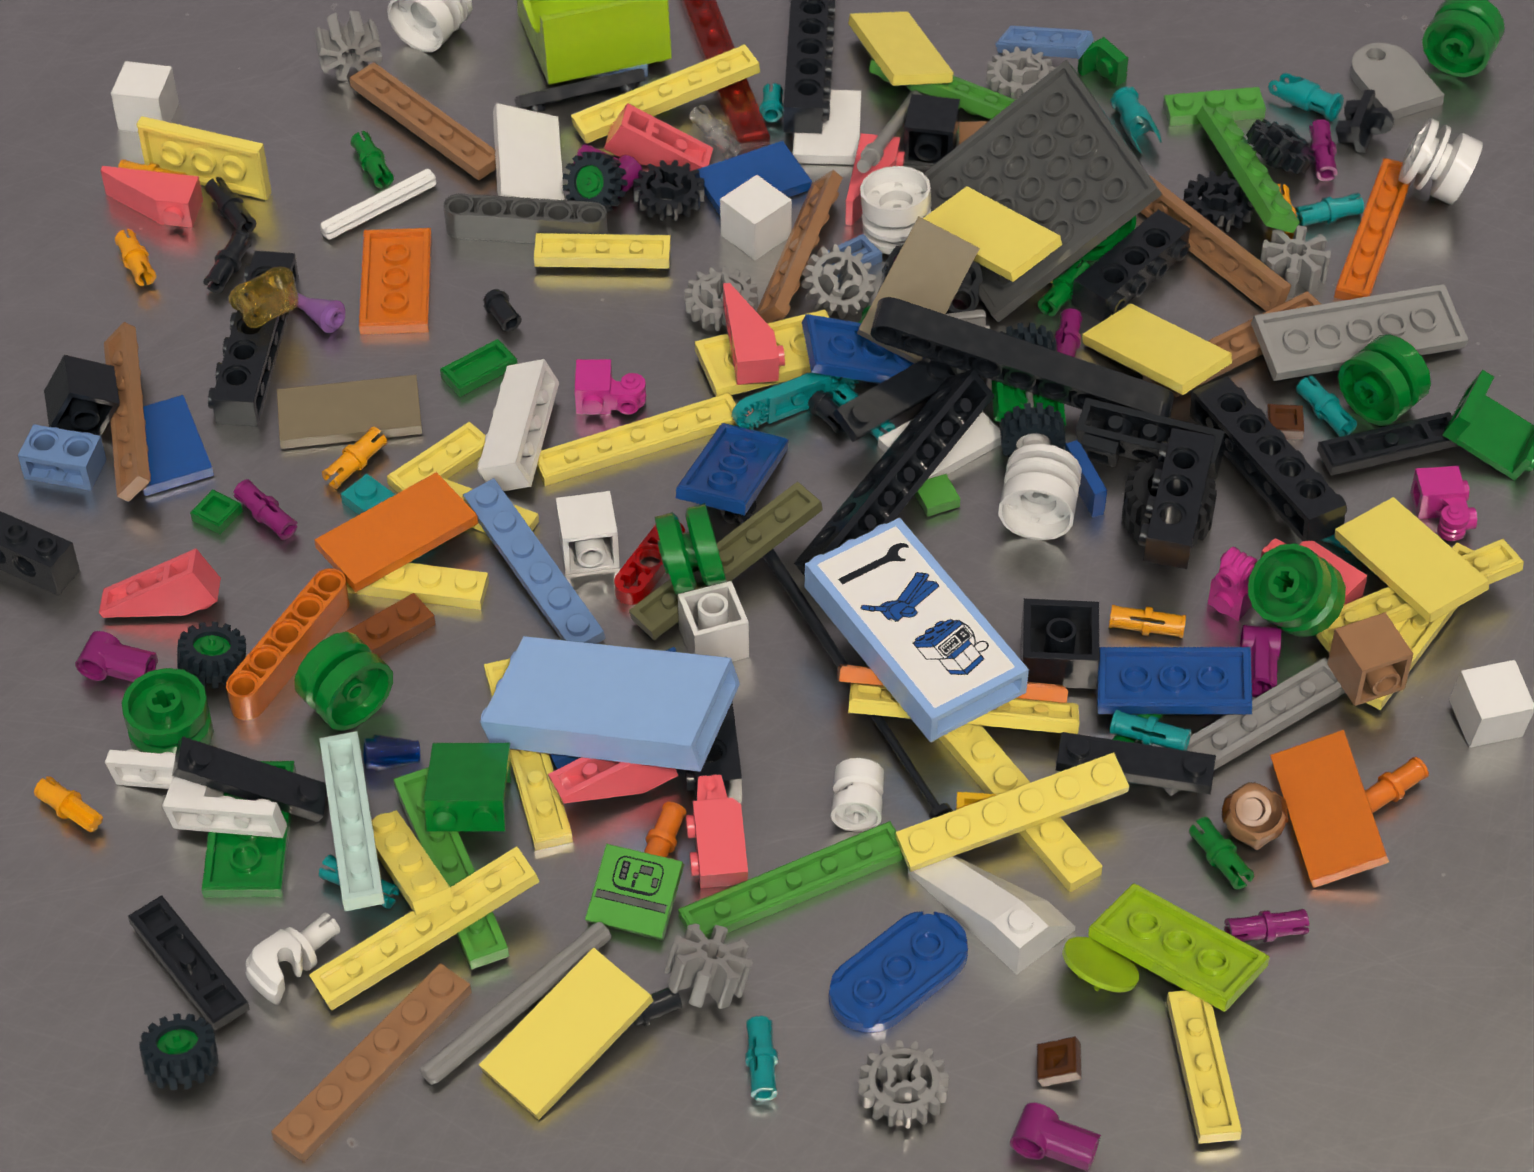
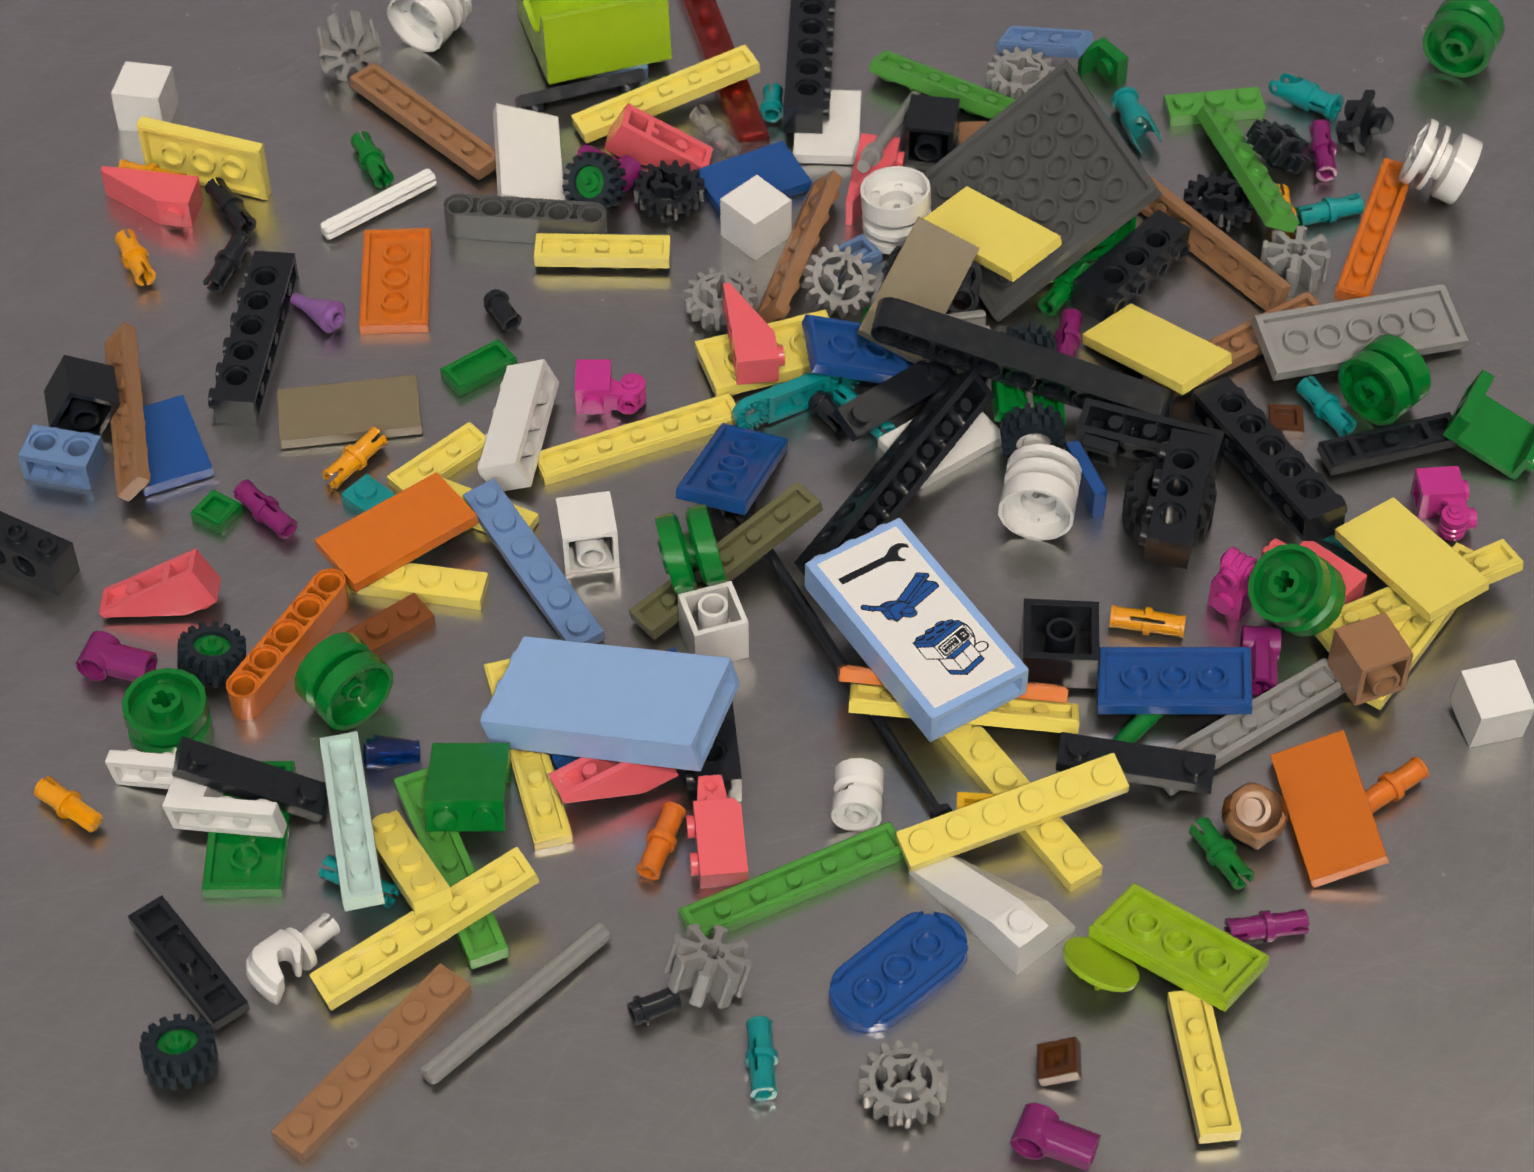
clear yellow piece [229,267,299,328] -> none
light yellow tile [479,947,653,1120] -> none
bright green tile [585,844,684,941] -> none
red beam [614,523,685,605] -> none
light yellow tile [848,12,954,86] -> none
bright green tile [915,474,961,517] -> none
teal pin [1110,710,1191,751] -> none
light grey tile [1350,43,1445,120] -> none

